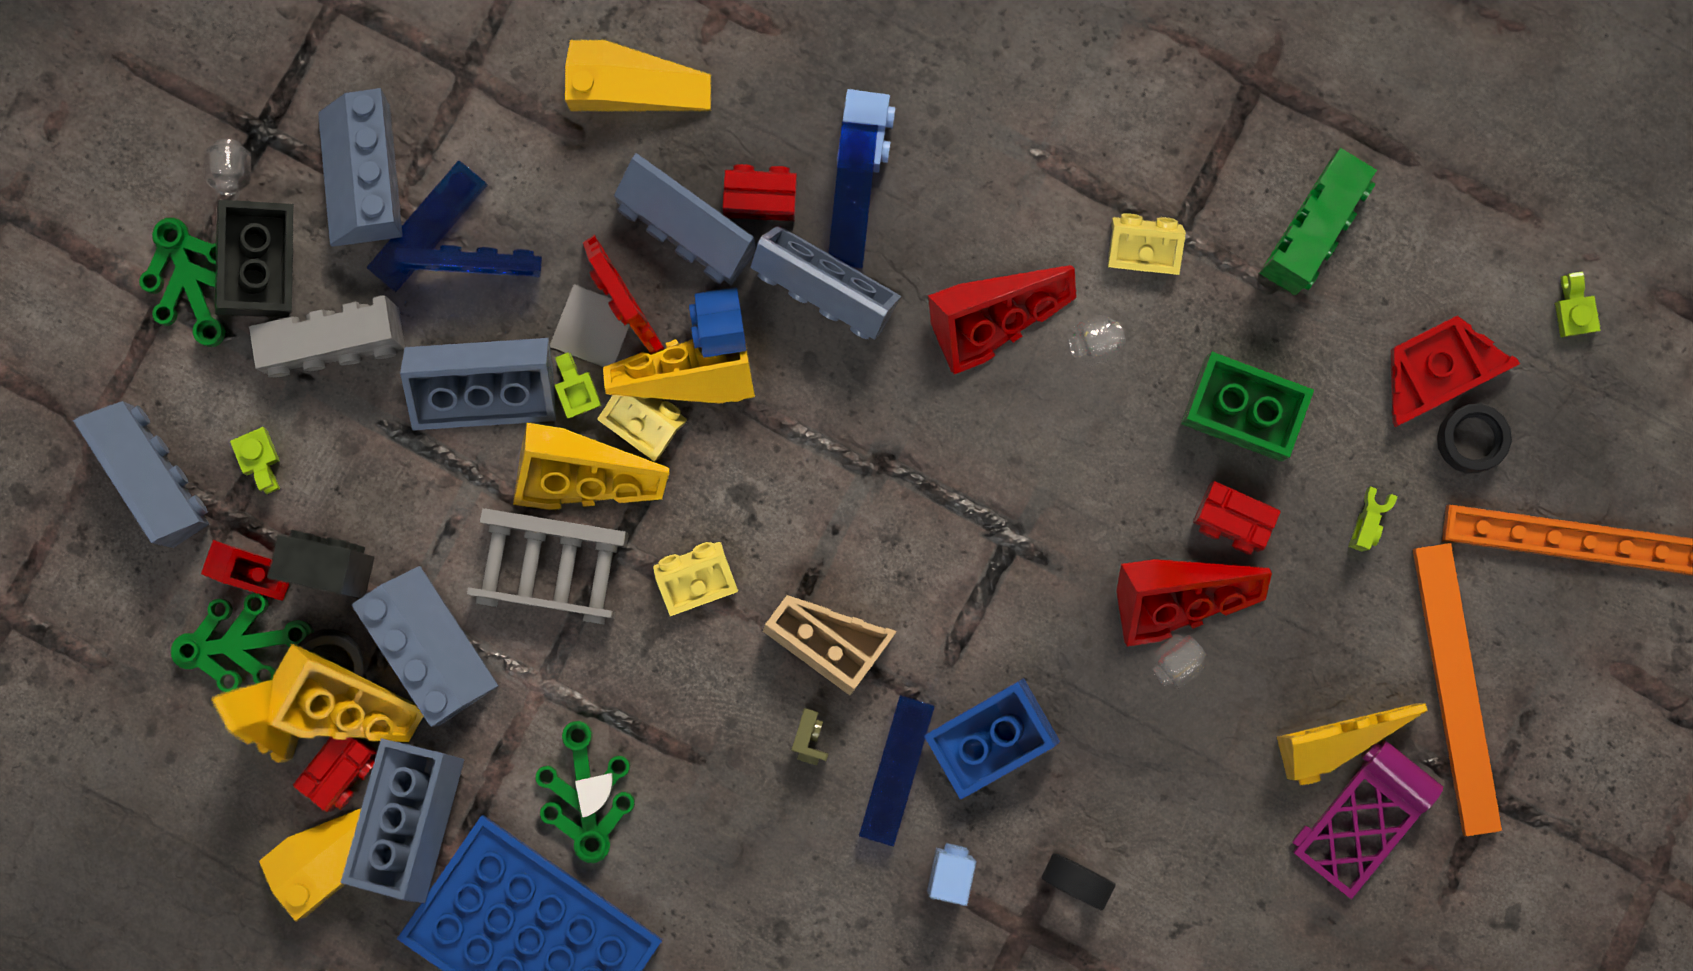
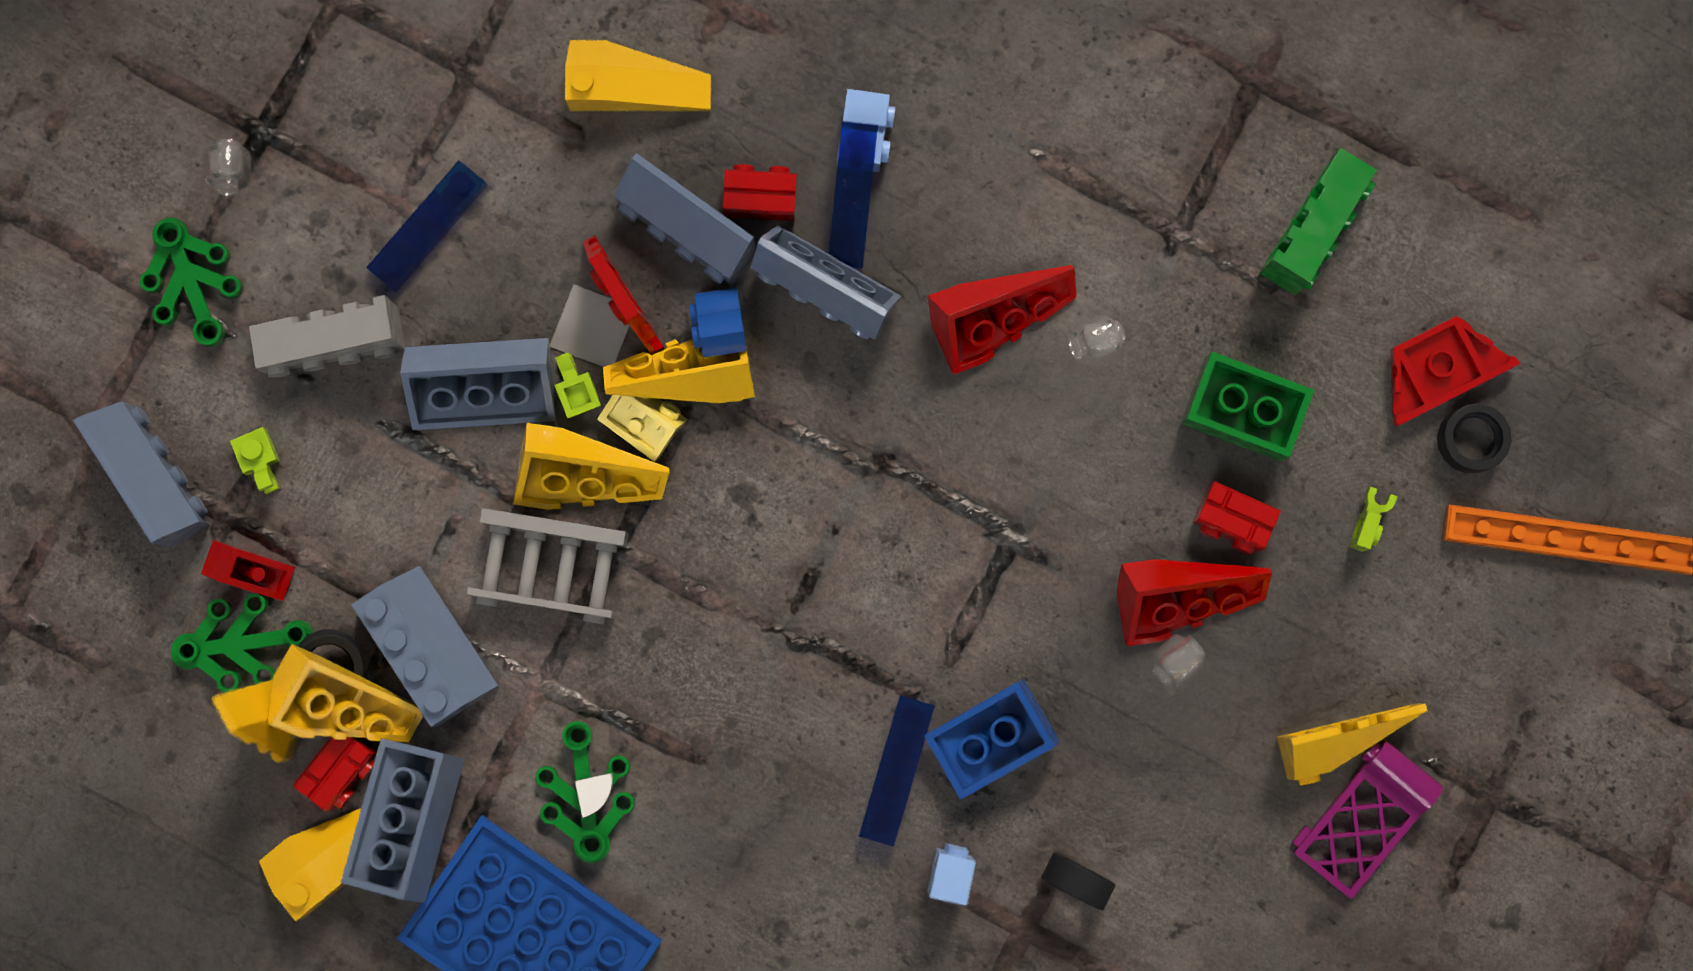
pearl dark grey brick [215,199,294,318] -> none
pearl dark grey brick [268,530,375,598] -> none
sand blue slope [318,88,403,247] -> none
clear blue plate [394,243,542,277] -> none
light yellow bracket [653,542,738,616] -> none
tan wedge [763,595,897,695] -> none
olive bracket [792,708,829,765] -> none
light yellow bracket [1107,214,1186,275] -> none
orange tile [1412,543,1502,836] -> none
lime plate [1555,272,1600,338] -> none

